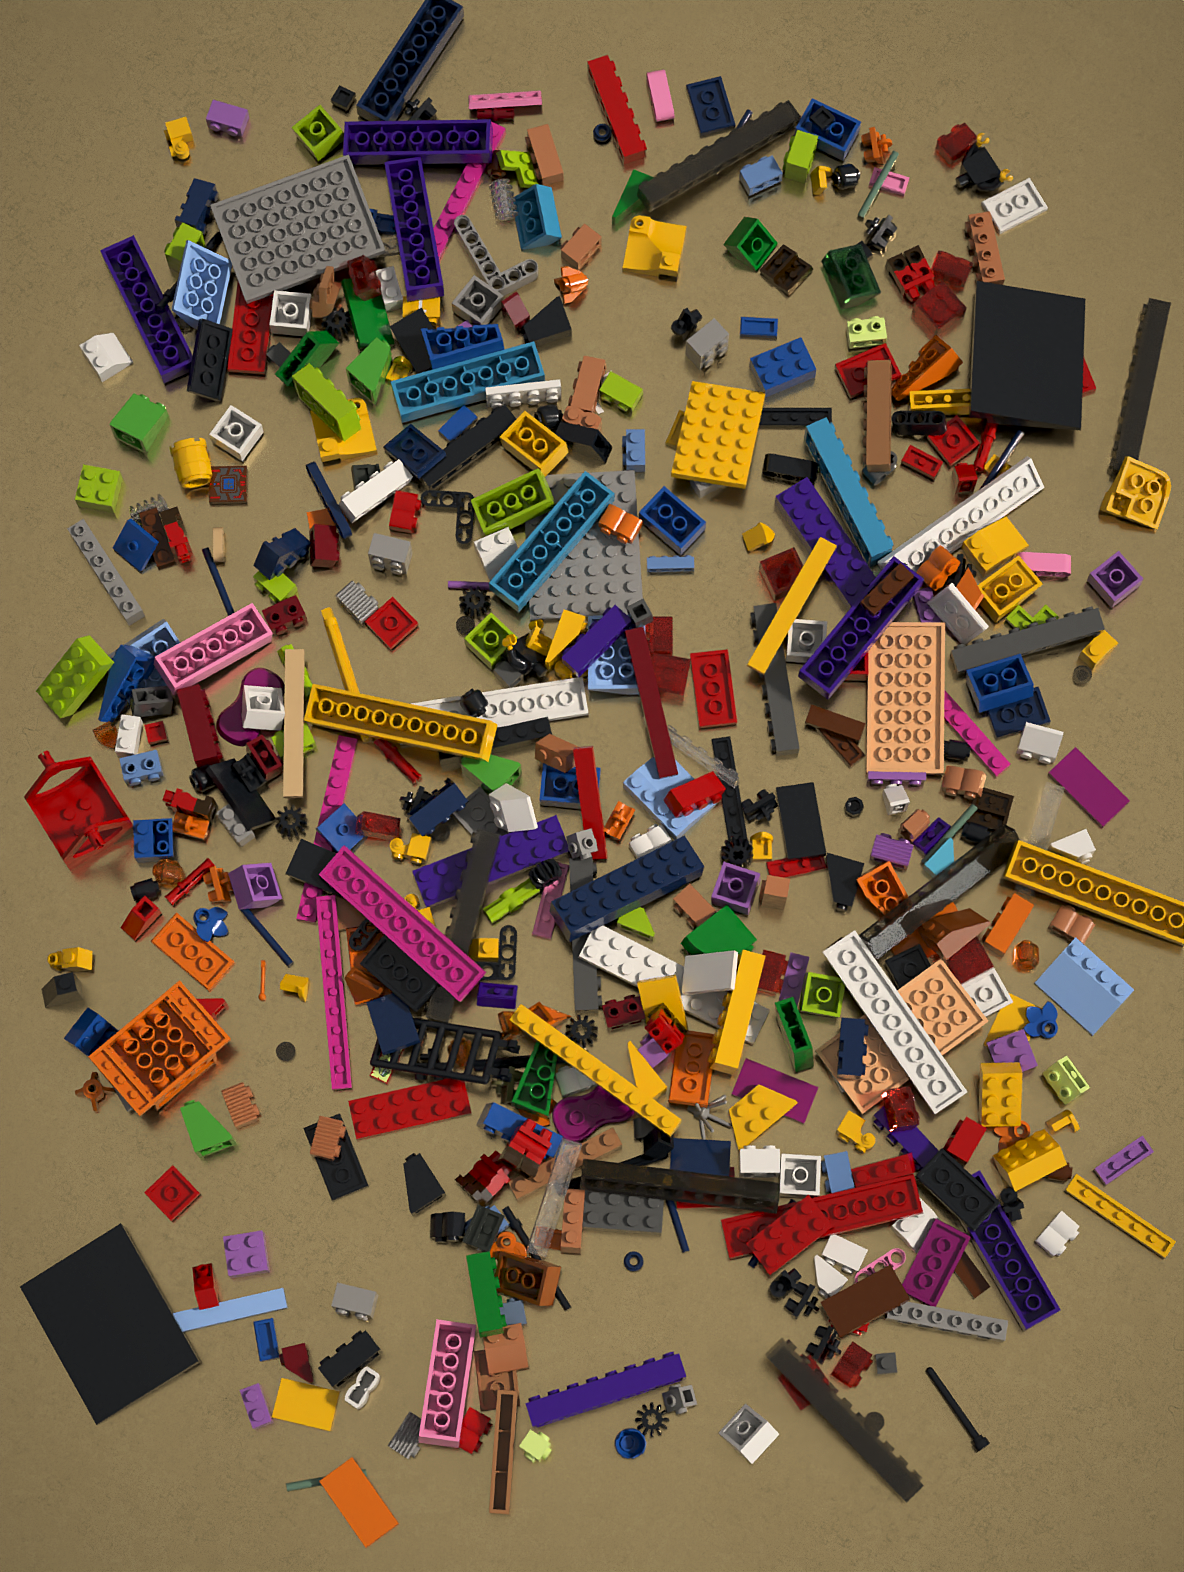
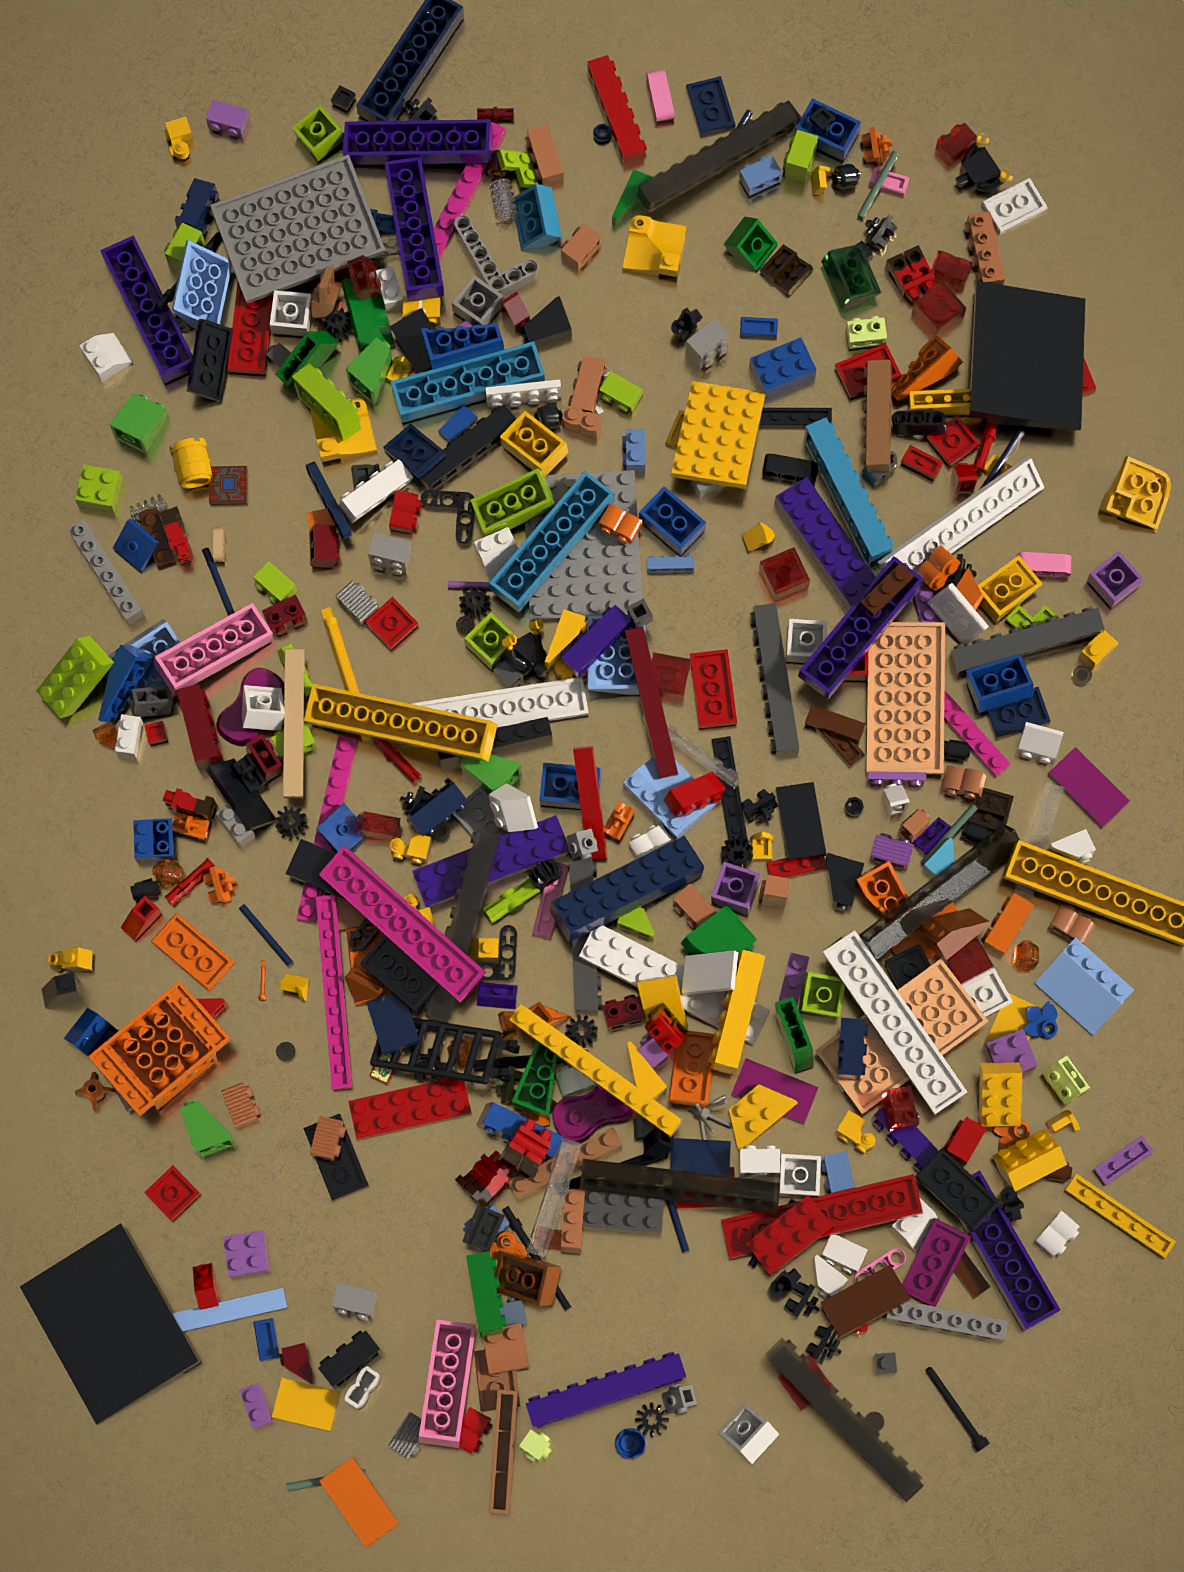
red piece [24,750,134,871] -> none
medium blue brick [119,750,164,786] -> none
black head [189,764,216,792] -> none
blue plate [193,907,228,942] -> none
white brick [209,405,264,461] -> none
medium lavender brick [228,863,282,910] -> none
dark blue wedge [253,528,311,580] -> none
black slope [403,1153,446,1216] -> none
black brick [430,1212,465,1243] -> none
black head [460,688,488,717] -> none
bright pink tile [468,91,542,109] -> none
yellow tile [526,626,553,656] -> none
nougat brick [535,734,578,773] -> none
orange brick [554,266,588,304] -> none
black slope [555,421,612,463] -> none
dark blue plate [624,1251,644,1272] -> none
clear red brick [646,616,673,657] -> none
yellow tile [747,537,837,675] -> none
clear red brick [757,950,788,995] -> none
clear red brick [830,1341,873,1389] -> none
red brick [851,1152,917,1187] -> none
yellow slope [961,516,1029,578] -> none
clear smoke brick [1109,298,1171,477] -> none

